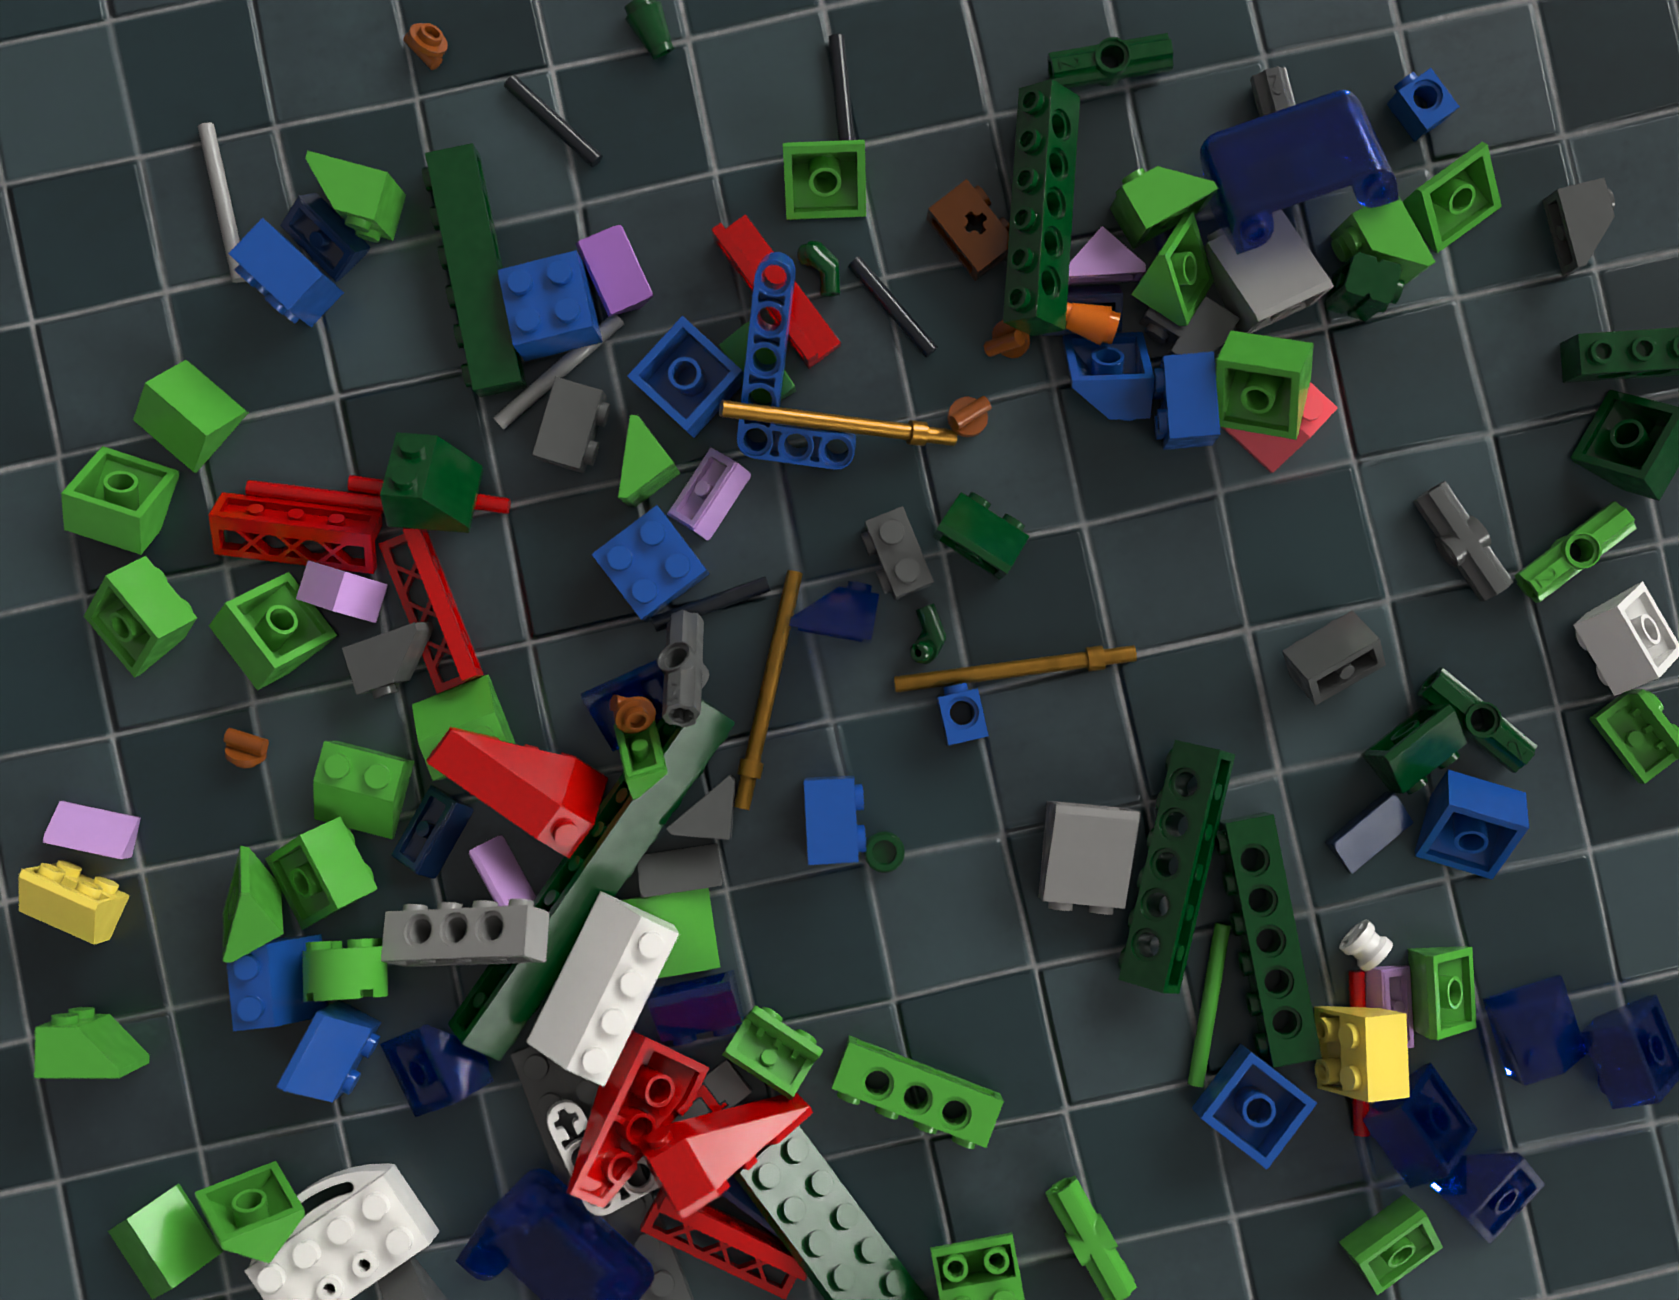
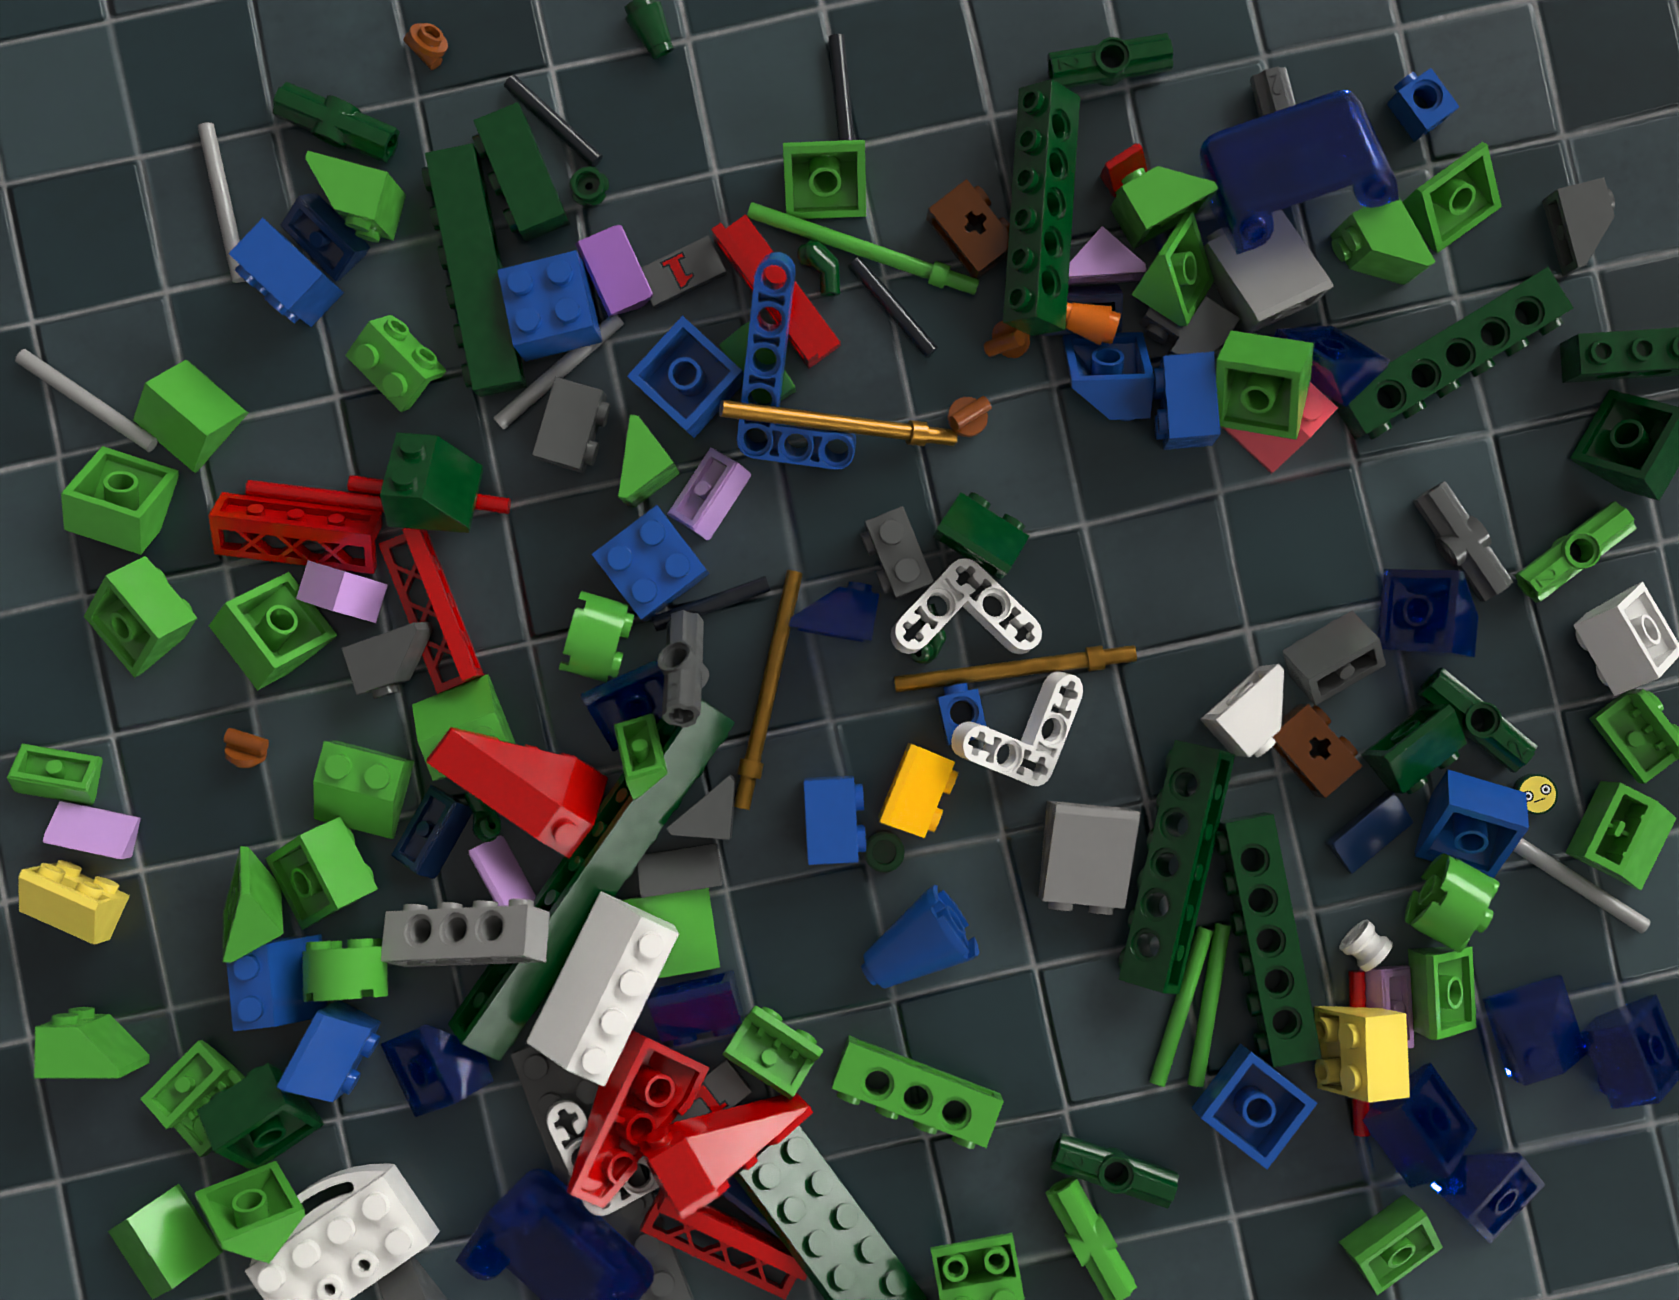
dark orange plate [609,694,656,734] -> none
dark green brick [1324,252,1404,321] -> none
none -> bright green slope [7,743,103,805]
none -> light grey bar [15,349,158,452]
none -> bright green slope [141,1040,245,1157]
none -> dark green slope [196,1063,324,1170]
none -> dark green piece [272,82,400,163]
none -> bright green bracket [345,315,446,412]
none -> dark green arm [464,792,501,842]
none -> dark green brick [472,102,570,242]
none -> bright green brick [559,591,635,683]
none -> dark green plate [569,167,609,206]
none -> dark grey tile [641,236,726,309]
none -> bright green bar [747,202,980,295]
none -> blue cone [861,885,979,989]
none -> yellow slope [878,743,959,838]
none -> white beam [890,558,1042,654]
none -> white beam [951,671,1083,786]
none -> dark green piece [1050,1133,1179,1209]
none -> red slope [1100,143,1148,198]
none -> bright green bar [1149,926,1214,1087]
none -> white slope [1200,664,1284,758]
none -> reddish brown brick [1272,704,1362,798]
none -> clear blue slope [1274,326,1390,407]
none -> dark green brick [1330,267,1573,440]
none -> clear blue slope [1378,569,1479,658]
none -> bright green brick [1405,853,1500,953]
none -> light yellow tile [1513,774,1558,815]
none -> light grey bar [1513,838,1650,933]
none -> bright green slope [1565,781,1676,891]

